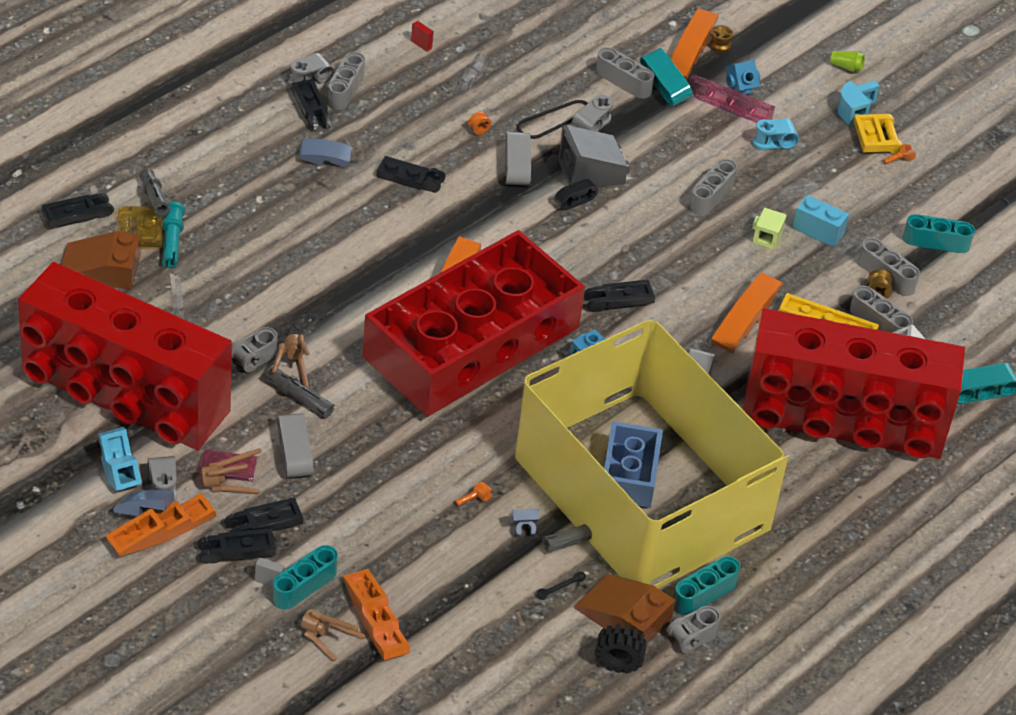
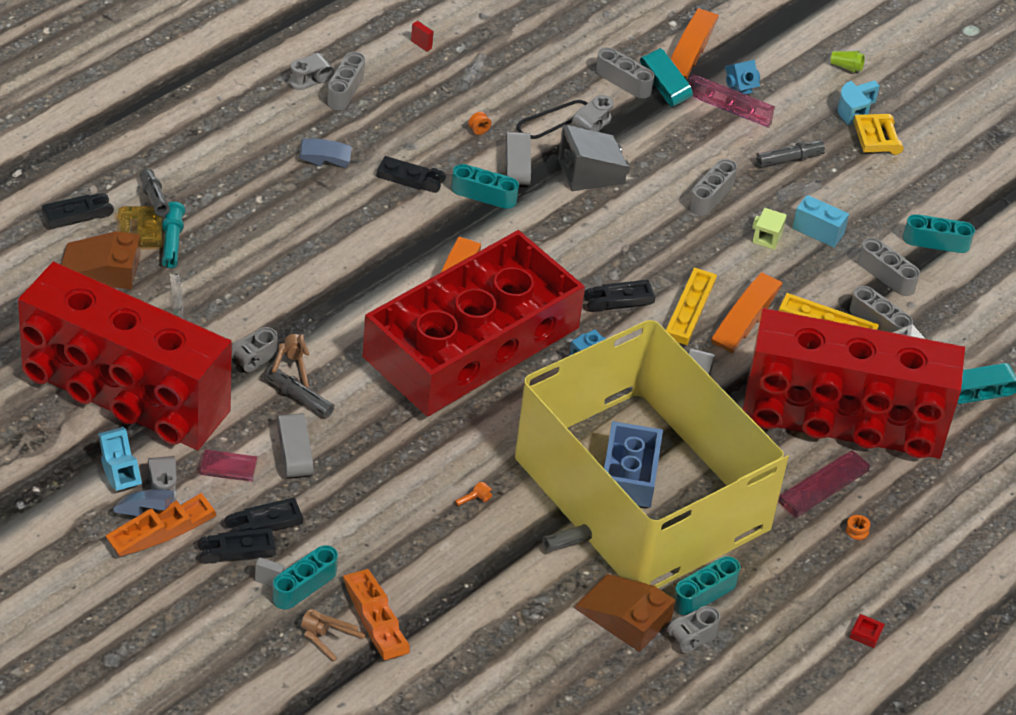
medium nougat plant [202,448,261,494] -> none
black hinge [291,79,332,131] -> none
sand blue tile [509,509,540,536] -> none
black hinge [537,571,586,600] -> none
black beam [554,179,598,210] -> none
black tyre [594,624,647,673] -> none
pearl gold wheel [709,25,734,53] -> none
medium azure piece [752,118,799,150] -> none
pearl gold wheel [868,269,892,298] -> none
orange hand [883,144,916,164] -> none
none -> teal beam [451,164,519,209]
none -> yellow plate [666,268,717,346]
none -> dark grey pin [756,140,825,168]
none -> clear pink tile [778,450,870,518]
none -> orange bush [846,515,870,540]
none -> red tile [849,614,885,648]

